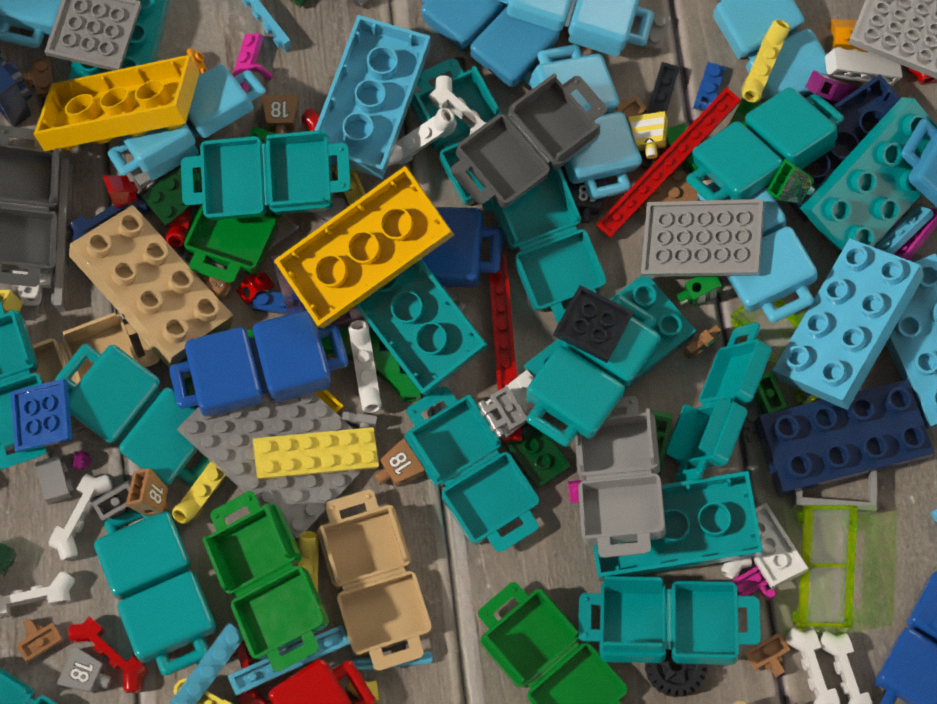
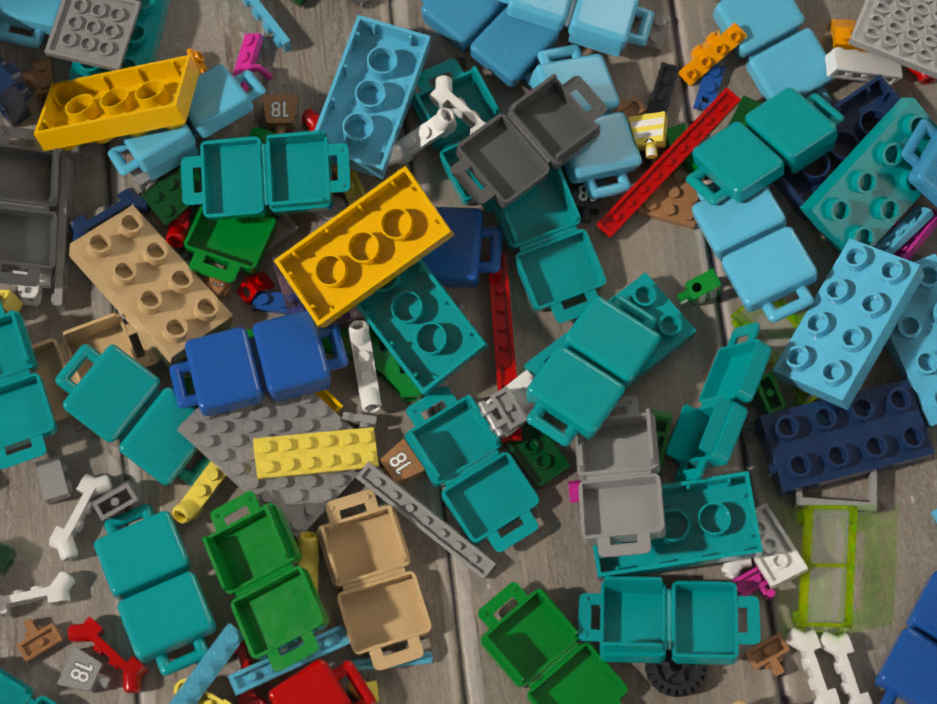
blue plate [11,379,73,452] -> none
magenta plate [72,450,92,470] -> none
red slope [103,175,138,209] -> none
medium nougat torso [126,468,170,516] -> none
black plate [553,285,634,363] -> none
light grey plate [641,199,765,277] -> none
medium nougat hinge [684,325,721,359] -> none
light yellow plate [741,19,790,103] -> none
torso [767,159,815,203] -> none
magenta slope [805,70,859,102] -> none
none -> light grey plate [356,461,497,580]
none -> light orange bracket [678,23,747,86]

